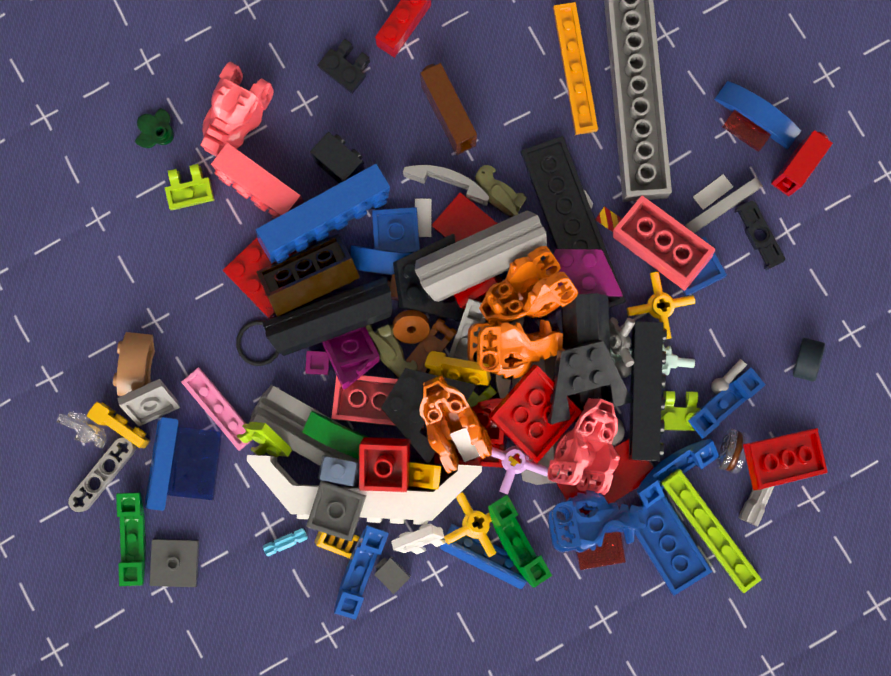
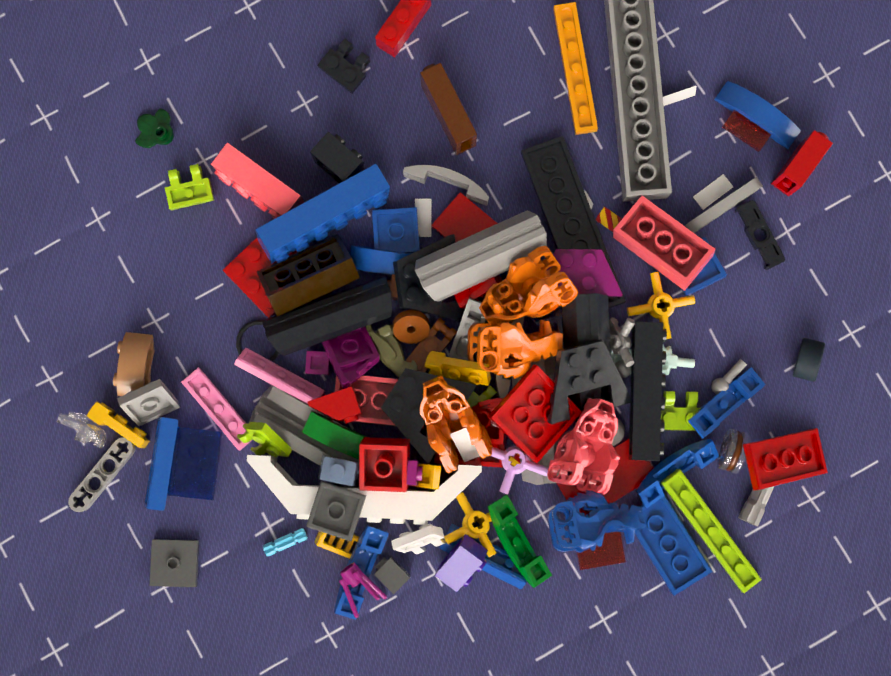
green slope [116,492,146,586] -> none
coral animal [201,62,274,157] -> none
olive animal [475,165,527,218] -> none
none -> bright pink tile [234,348,325,404]
none -> red slope [307,386,363,424]
none -> magenta plant [339,562,387,618]
none -> magenta plate [407,460,423,486]
none -> brick [434,534,488,592]
none -> white sticker [663,86,697,106]

